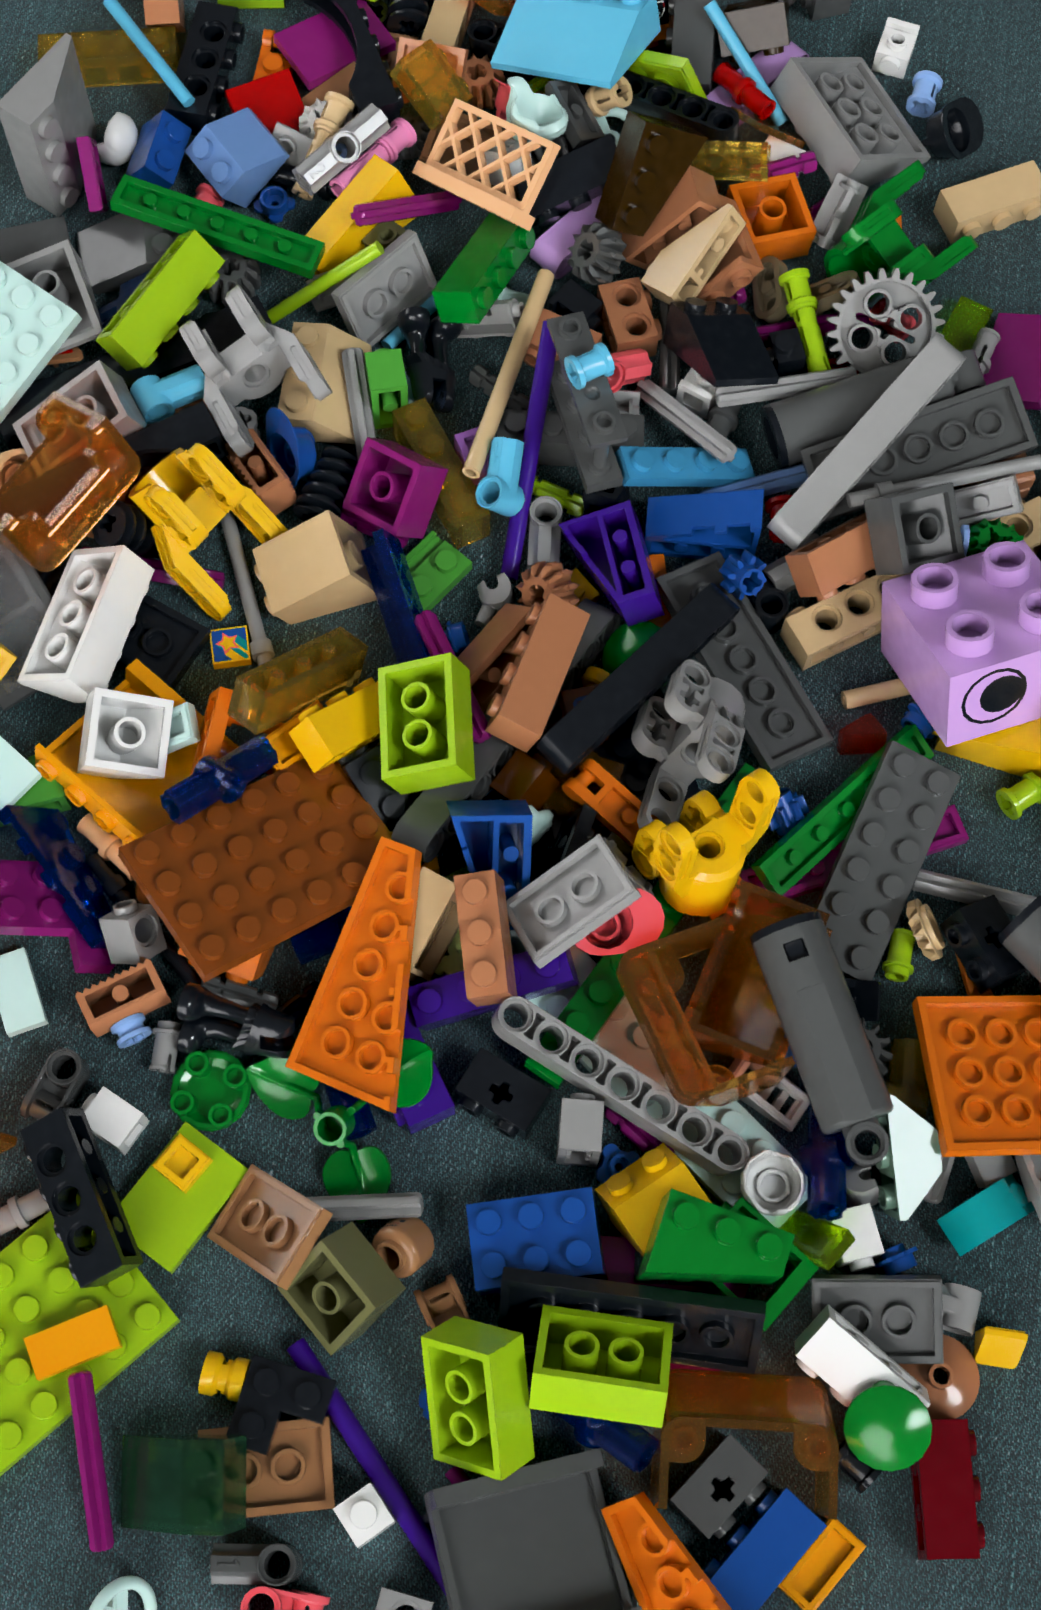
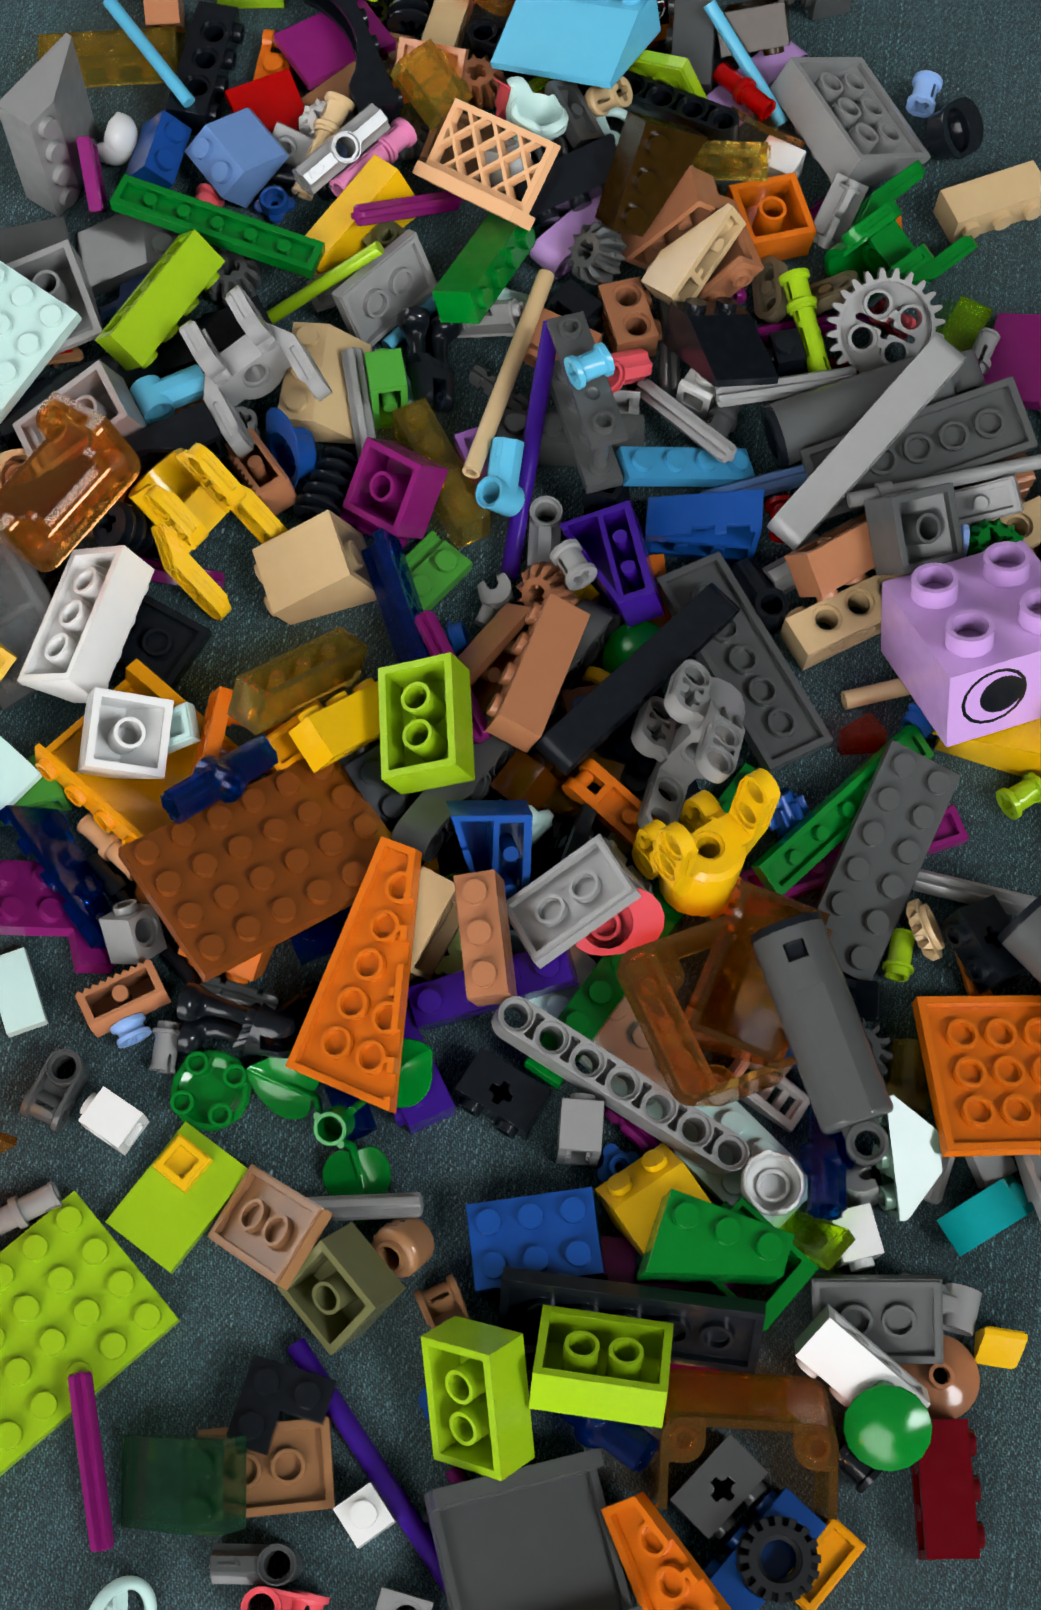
black brick [20,1107,144,1288] -> none
light orange tile [23,1305,123,1381] -> none
yellow wheel [198,1350,252,1402] -> none
tile [209,625,252,670] -> none
light grey bar [221,510,278,687] -> none
lime axle [532,476,584,517] -> none
blue gear [719,550,767,601] -> none
magenta axle [749,151,818,181] -> none
white brick [871,17,920,79] -> none
blue plate [875,1243,918,1275] -> none
none -> light grey bush [549,539,598,590]
none -> black tyre [735,1516,821,1603]

